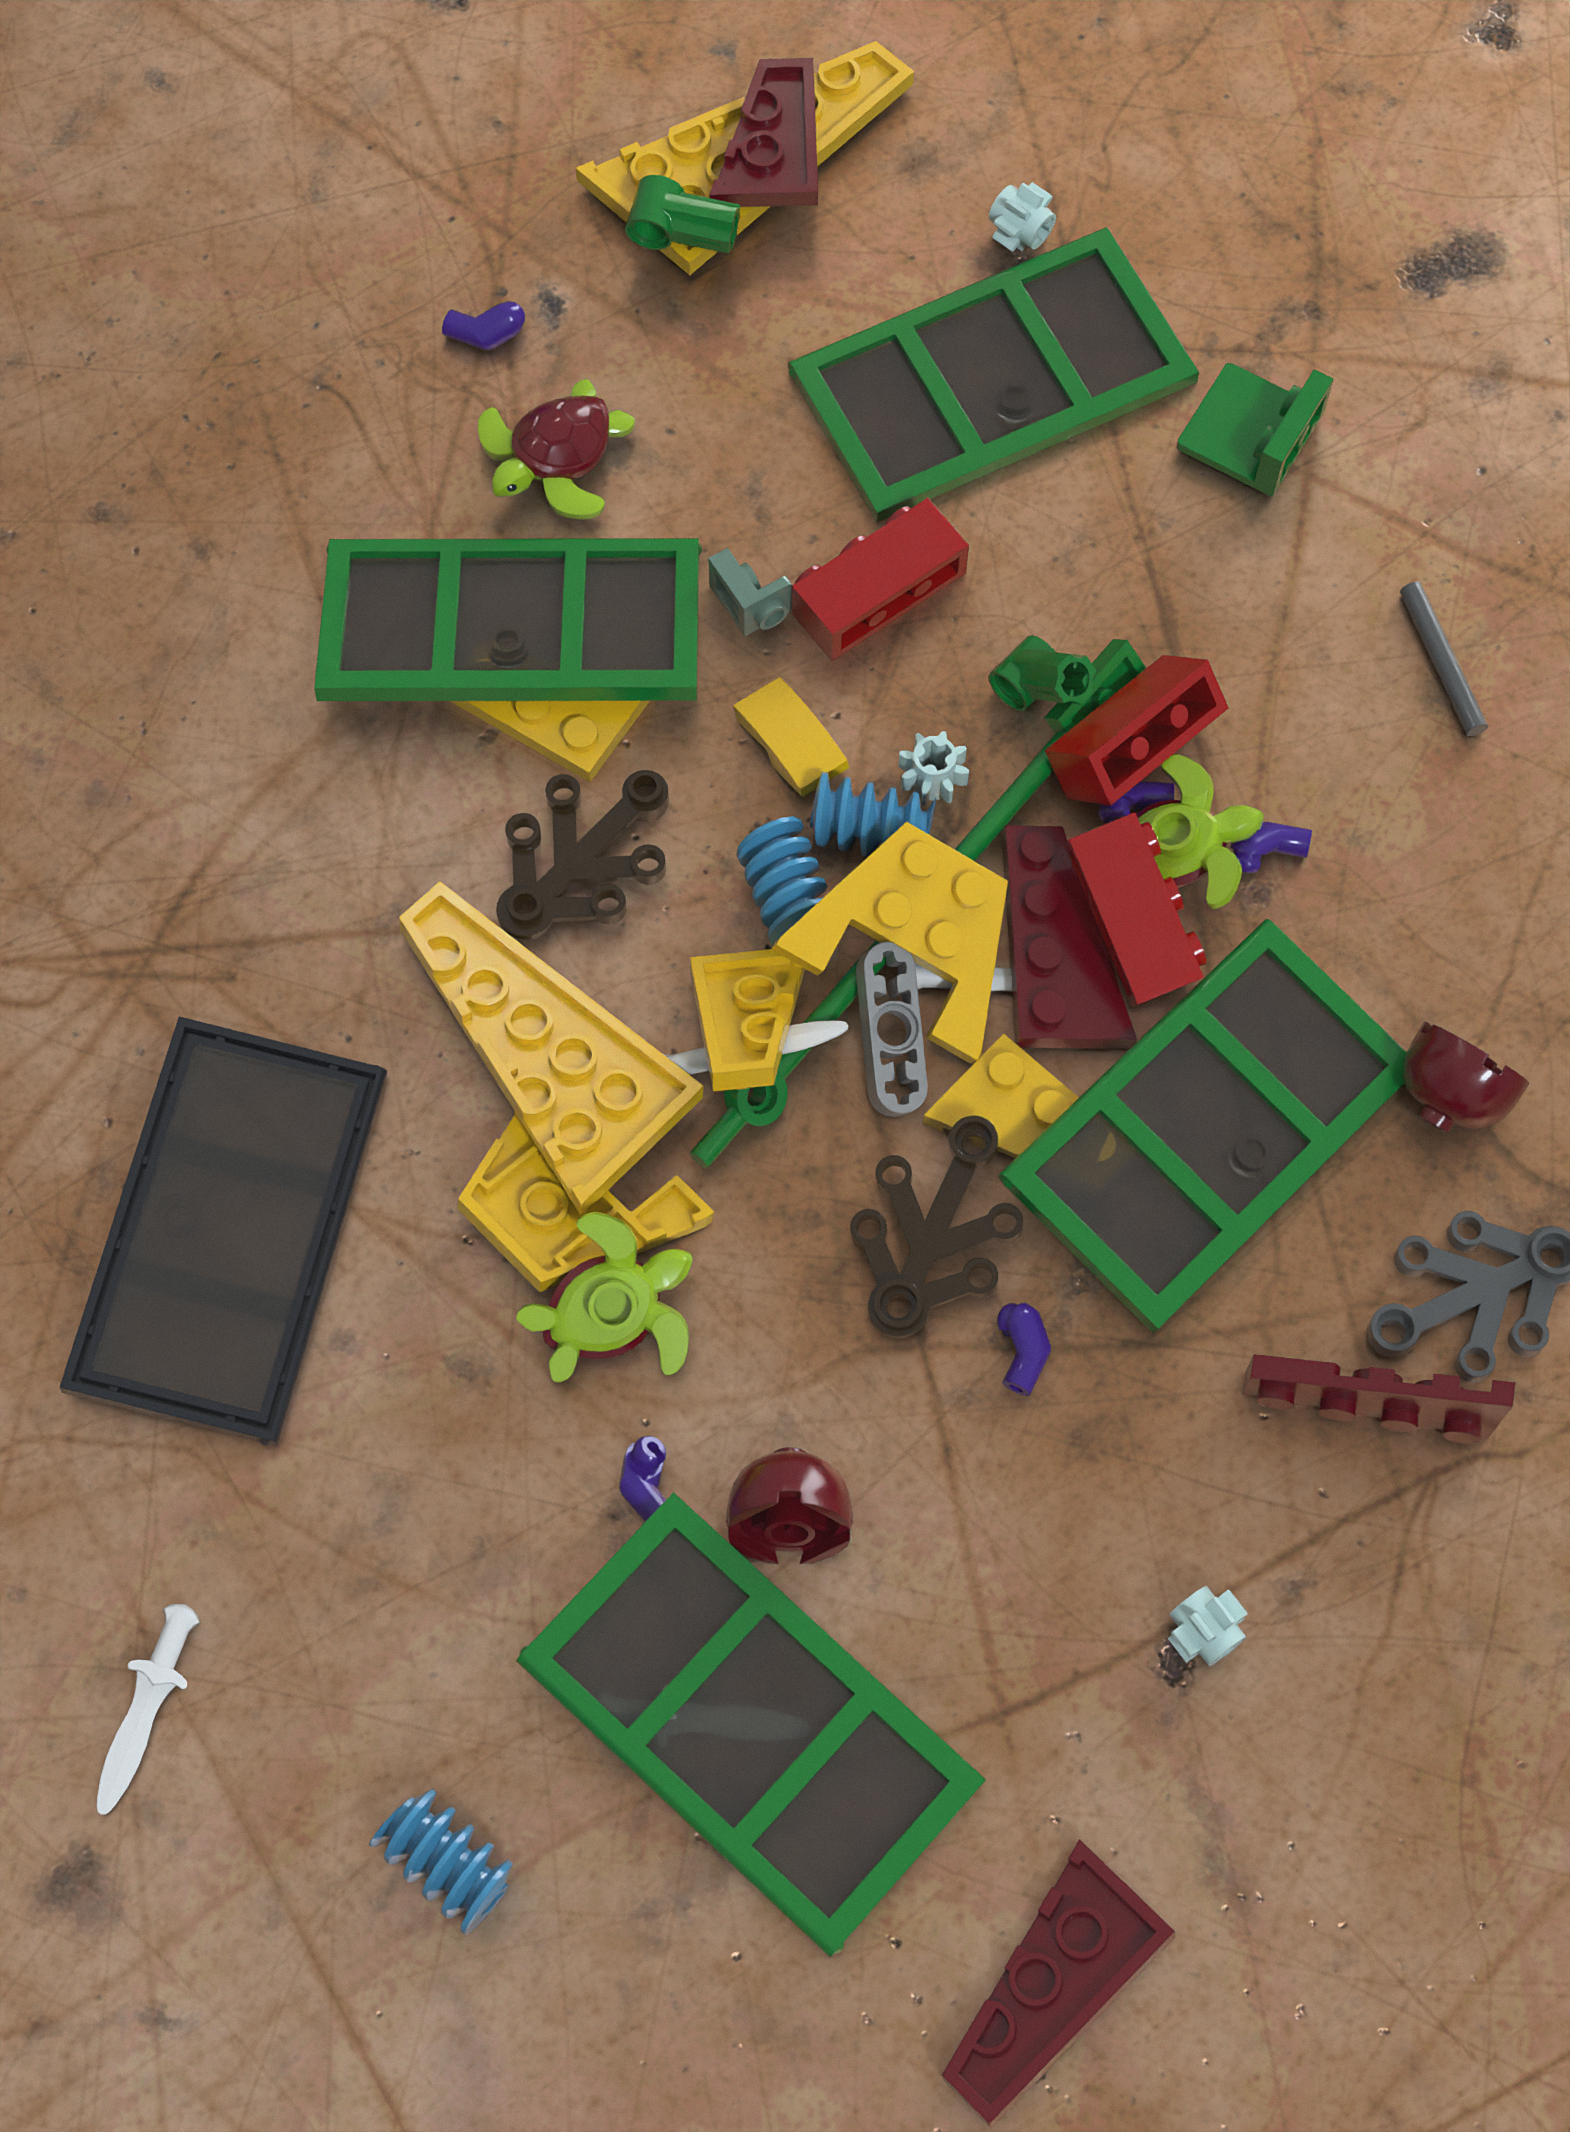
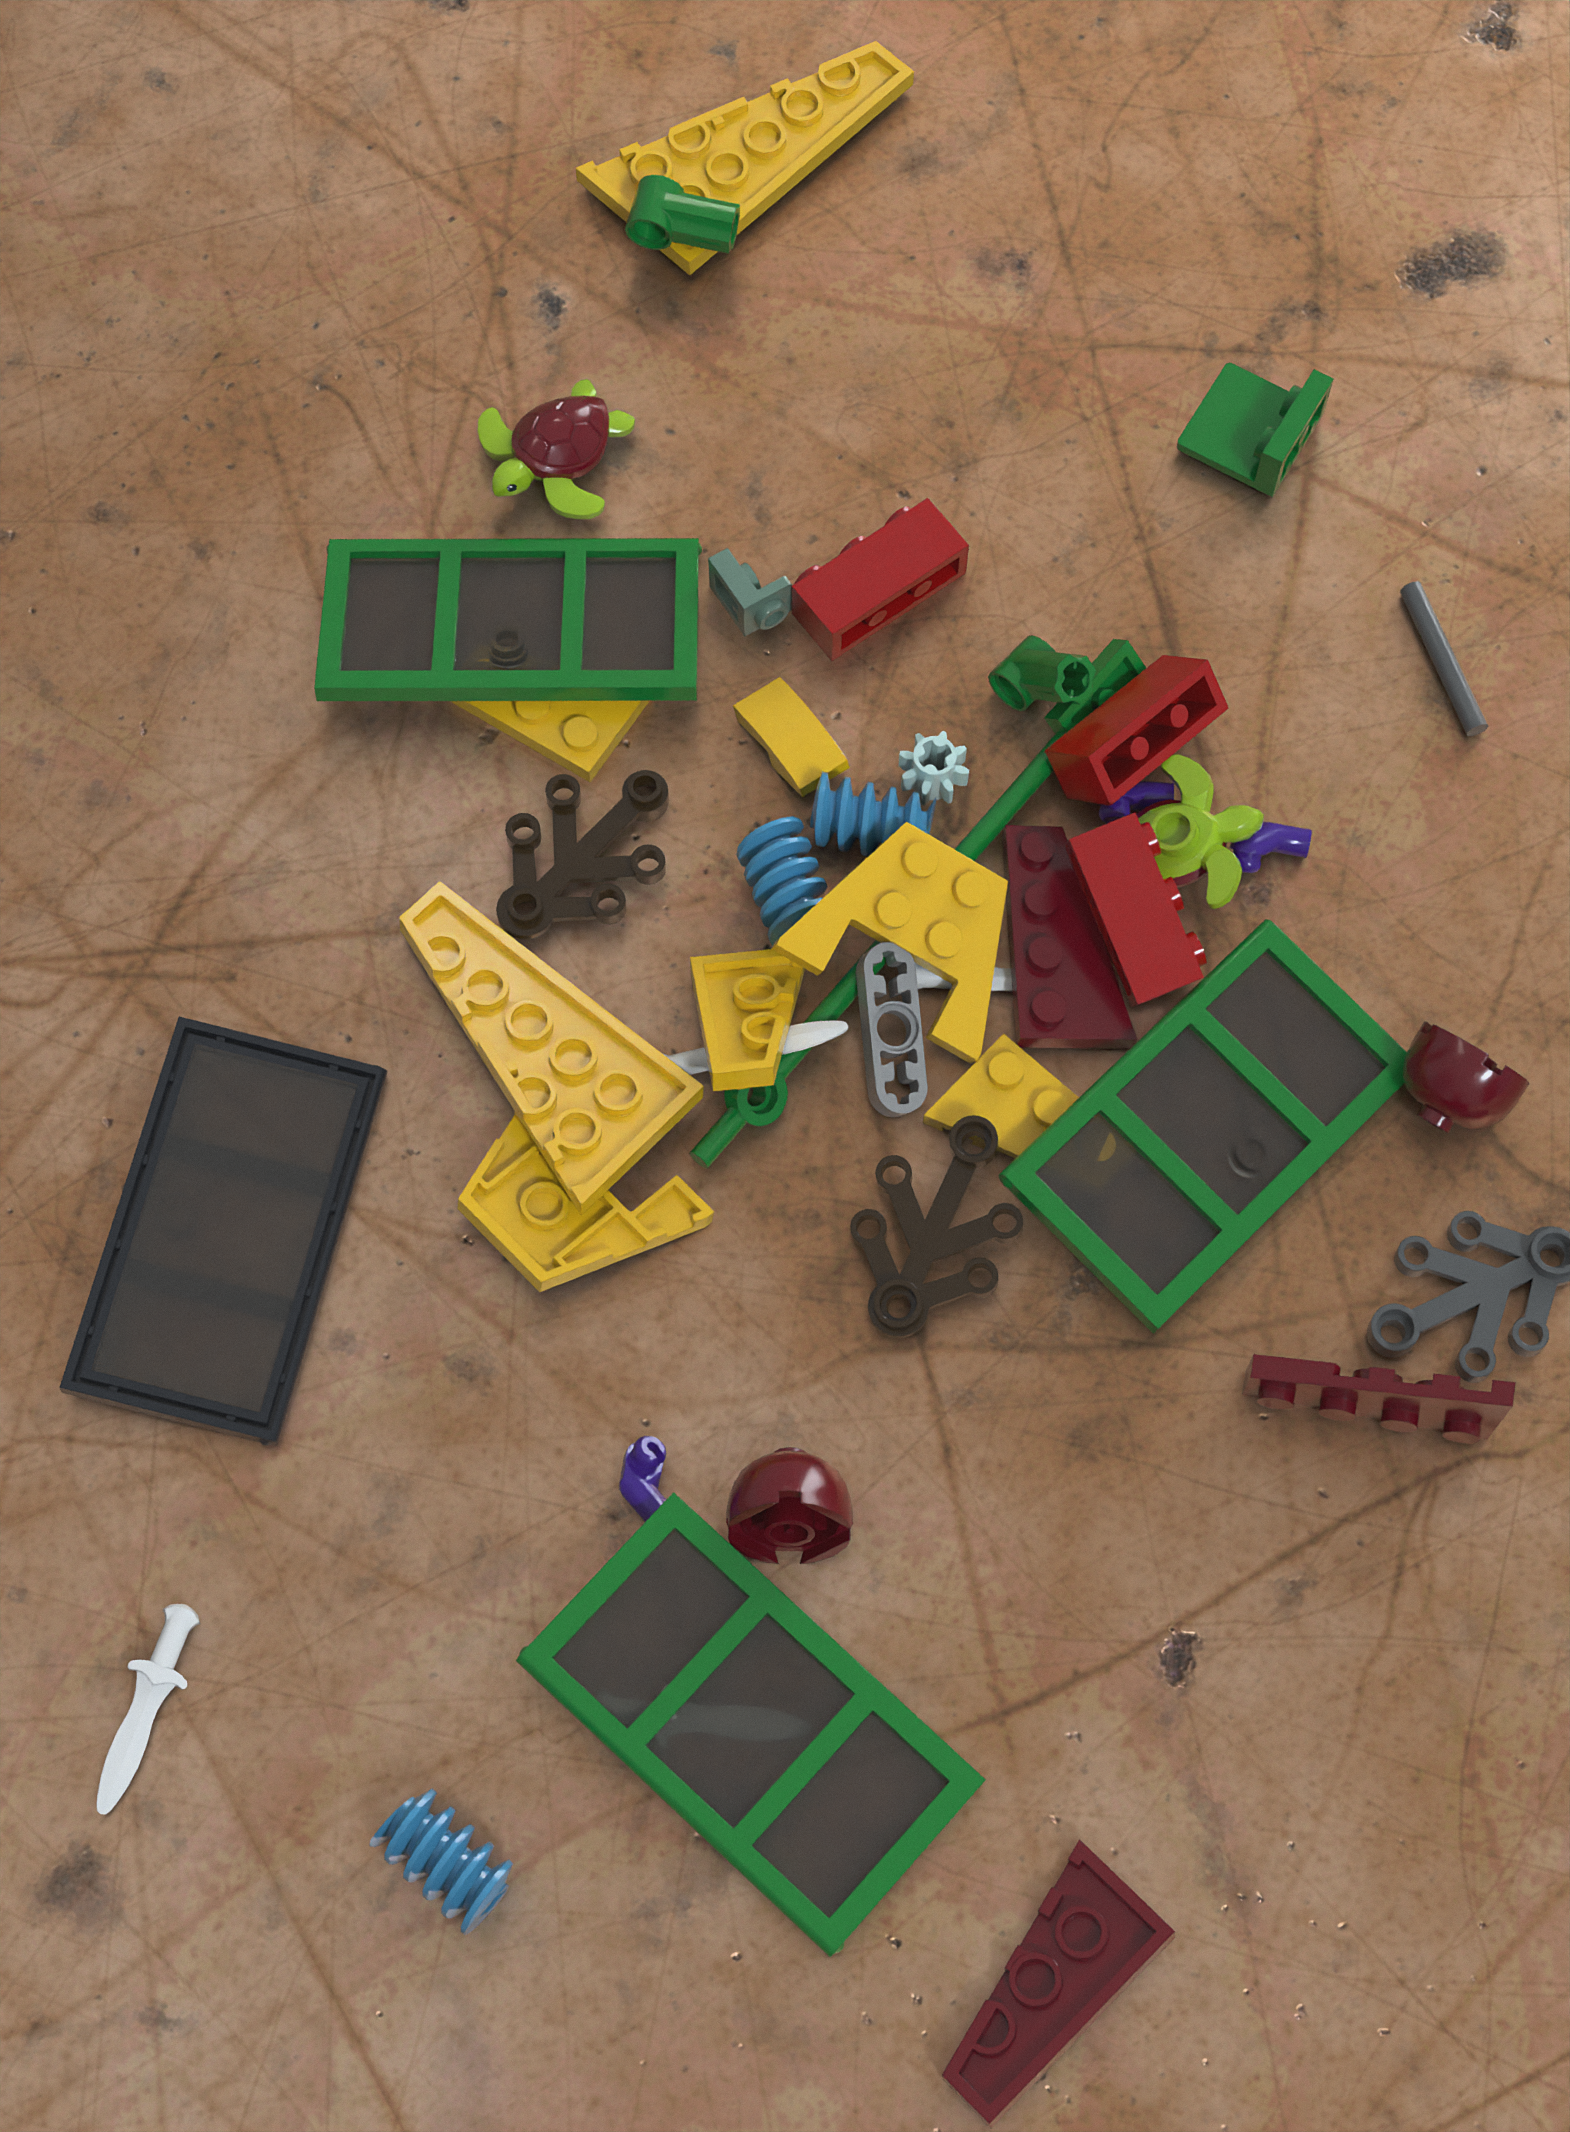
dark purple arm [442,301,525,350] -> none
lime animal [516,1211,693,1382] -> none
dark red wing [709,58,818,207] -> none
door [788,227,1199,522] -> none
light aqua gear [989,182,1056,252] -> none
dark purple arm [997,1303,1051,1396] -> none
light aqua gear [1168,1586,1248,1667] -> none

